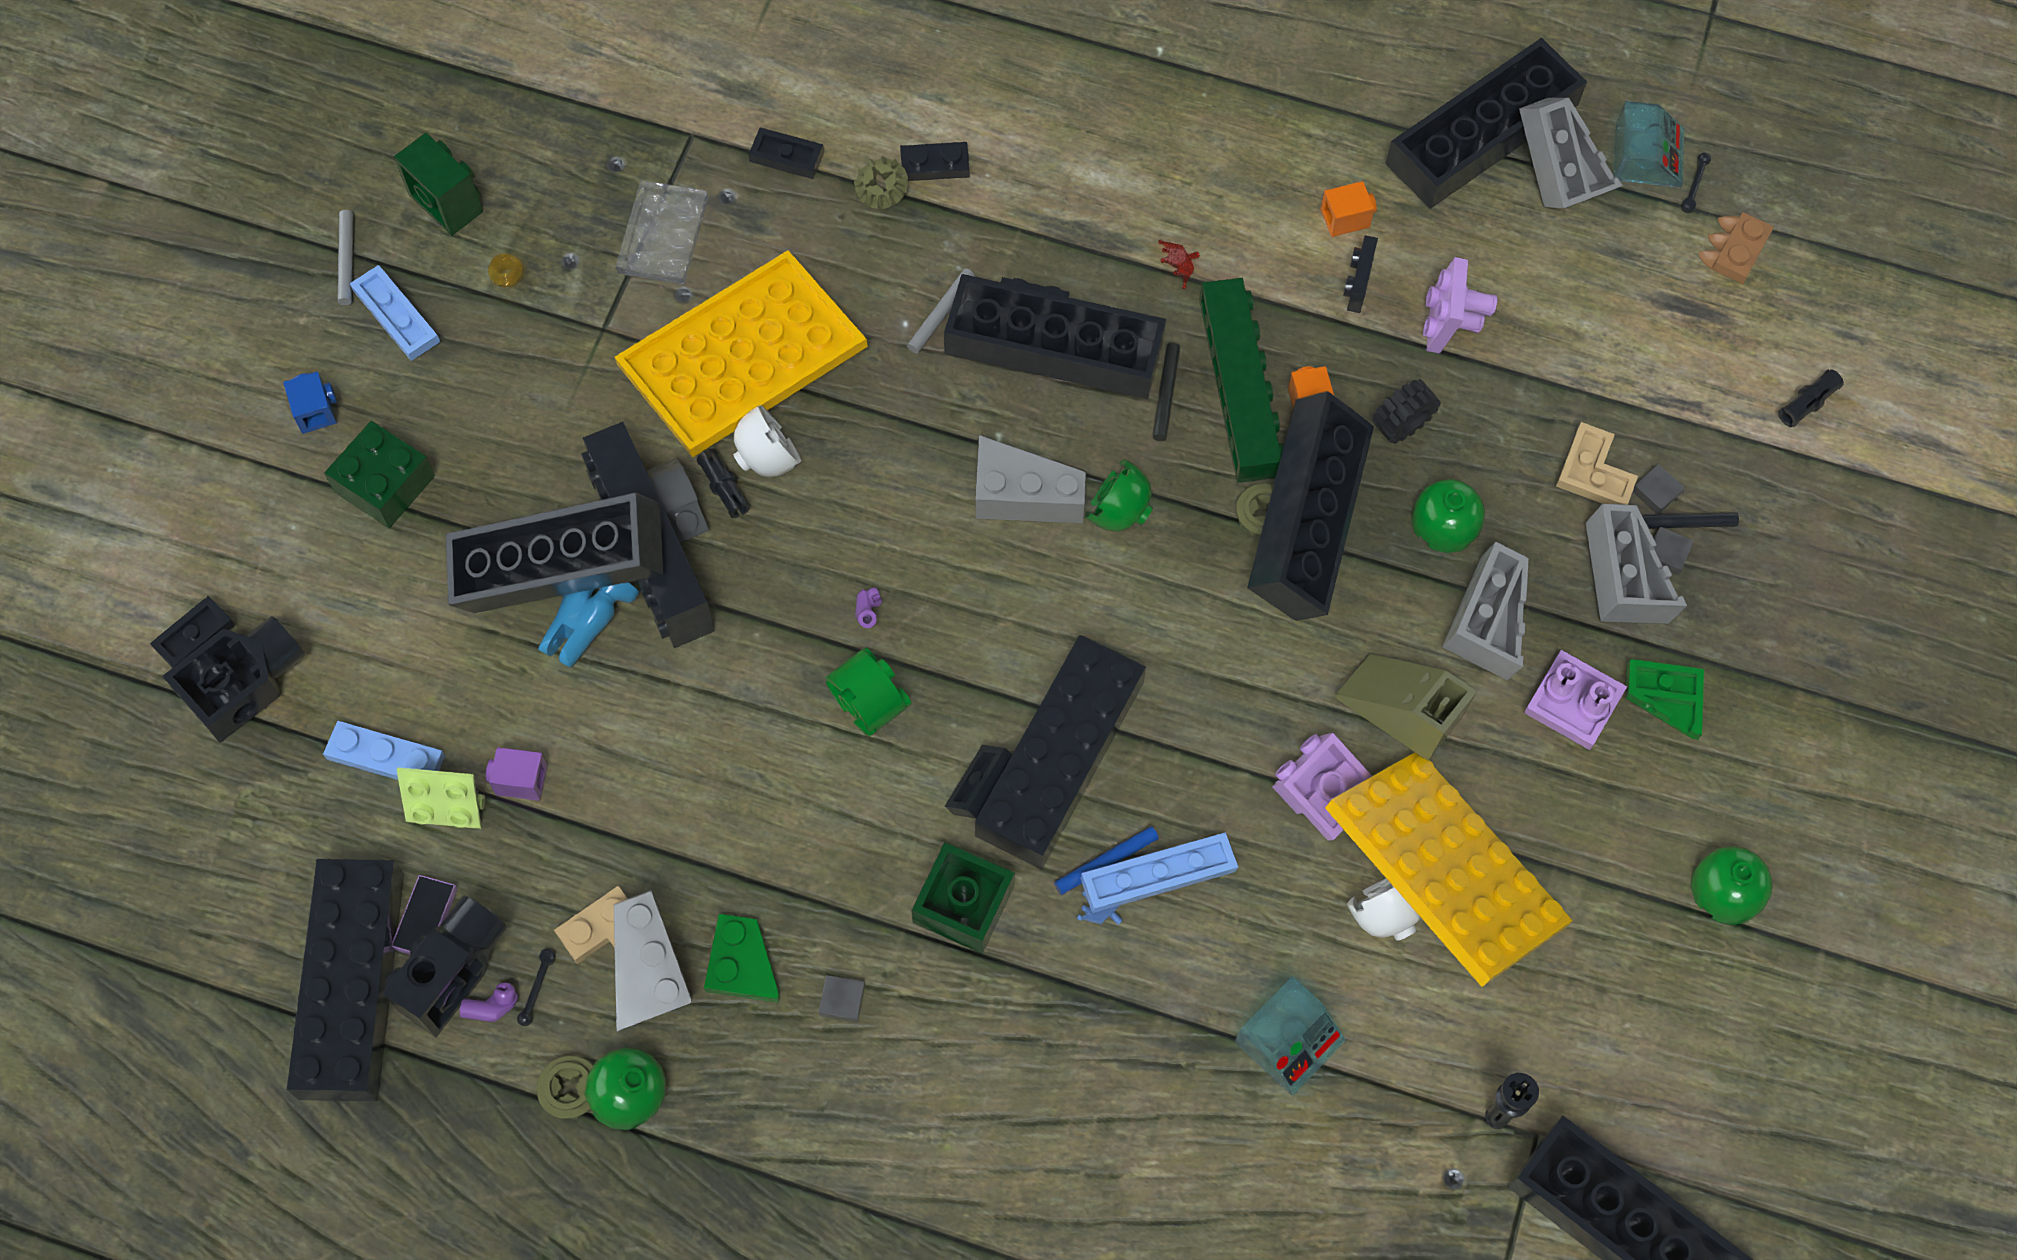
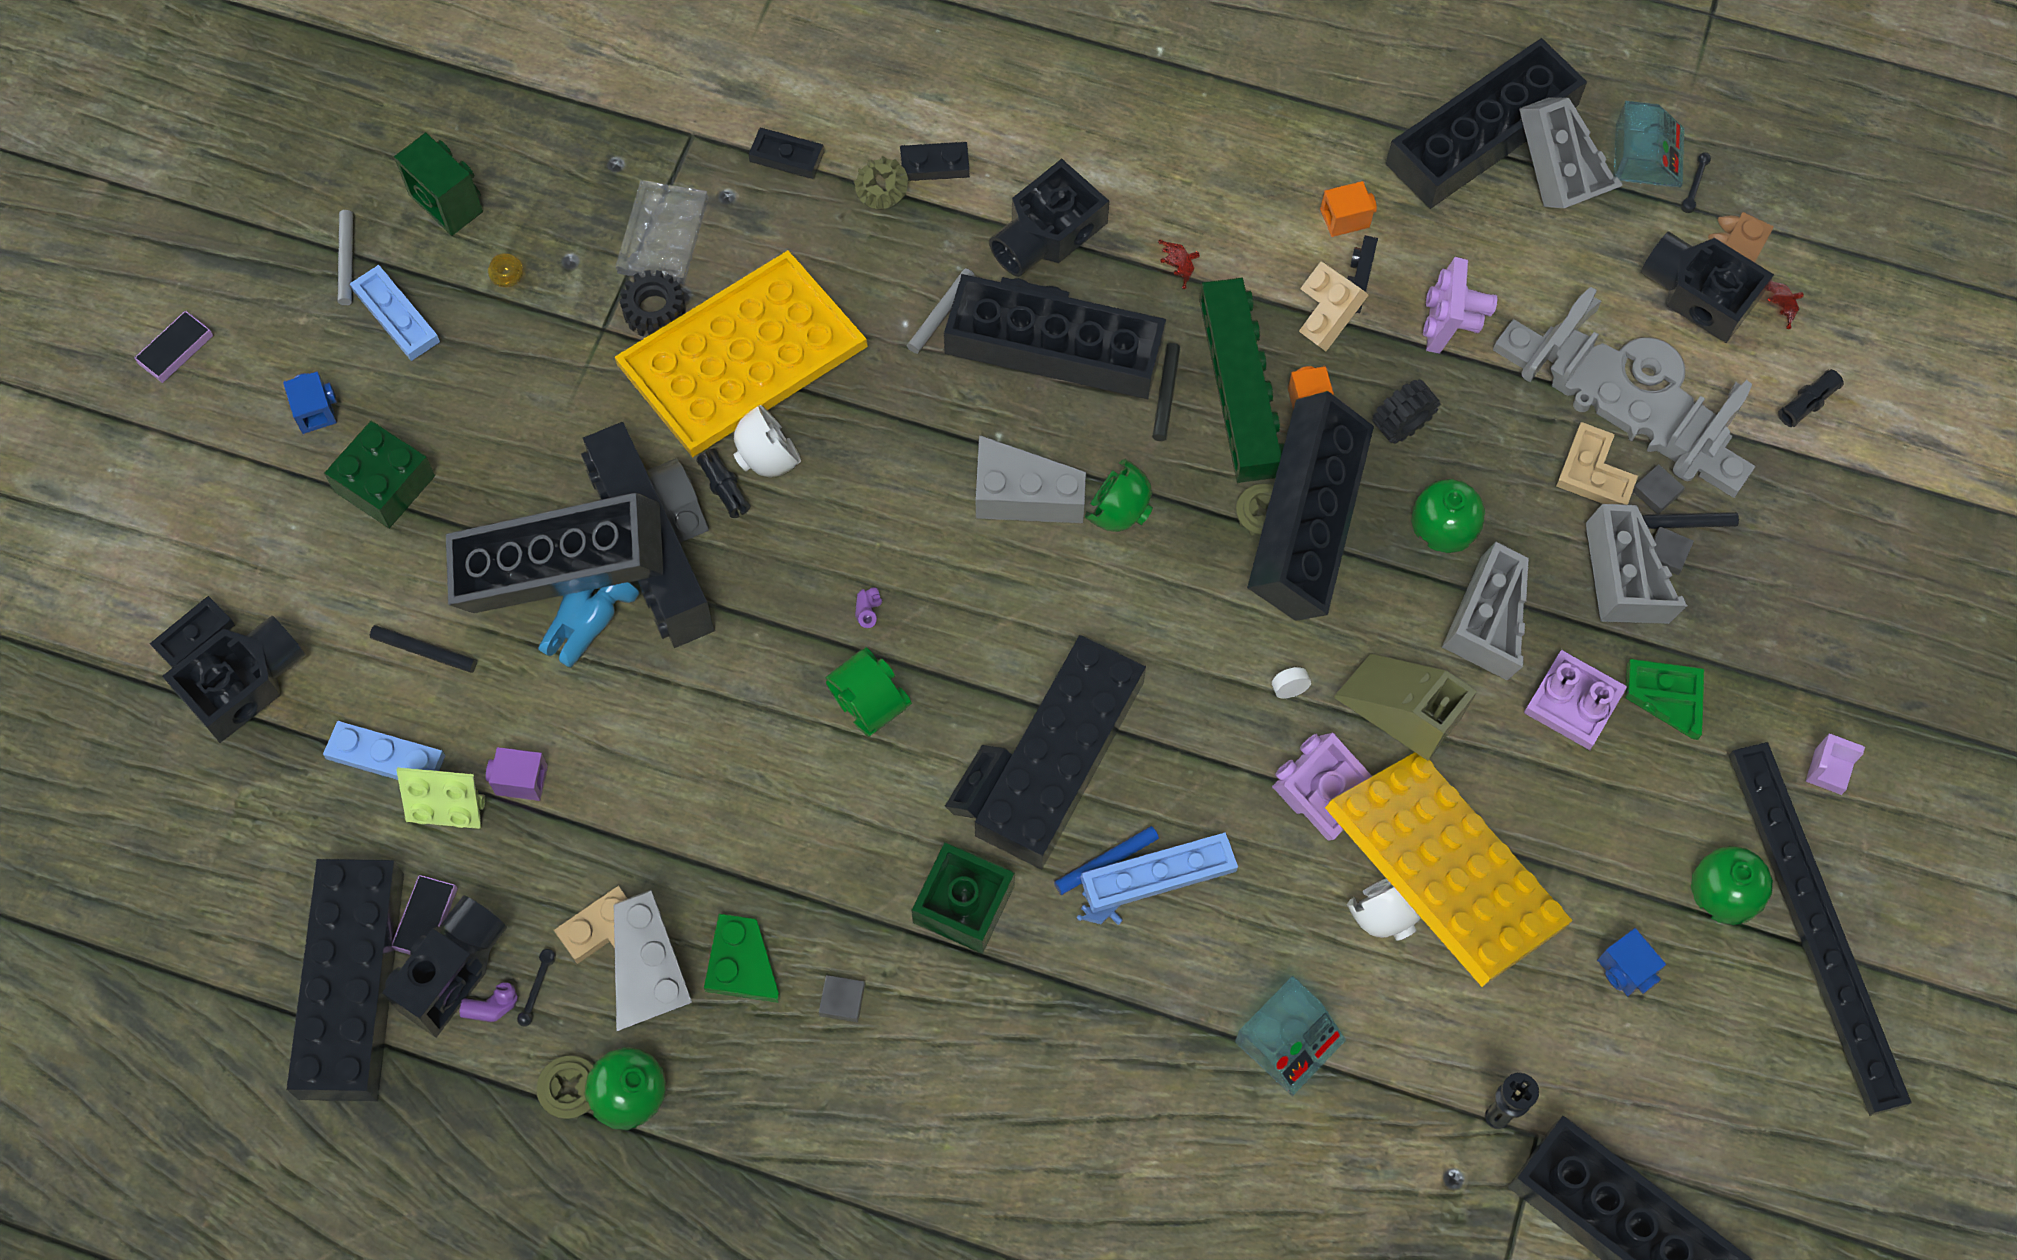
none -> black tile [134,311,213,383]
none -> black bar [370,625,477,673]
none -> black tyre [620,270,686,337]
none -> black brick [989,158,1110,277]
none -> white tile [1272,667,1311,699]
none -> tan plate [1299,261,1369,351]
none -> light grey piece [1493,287,1756,498]
none -> blue brick [1597,928,1666,997]
none -> black brick [1641,231,1774,343]
none -> black plate [1729,742,1912,1116]
none -> clear red piece [1766,281,1804,329]
none -> lavender panel [1806,733,1865,795]

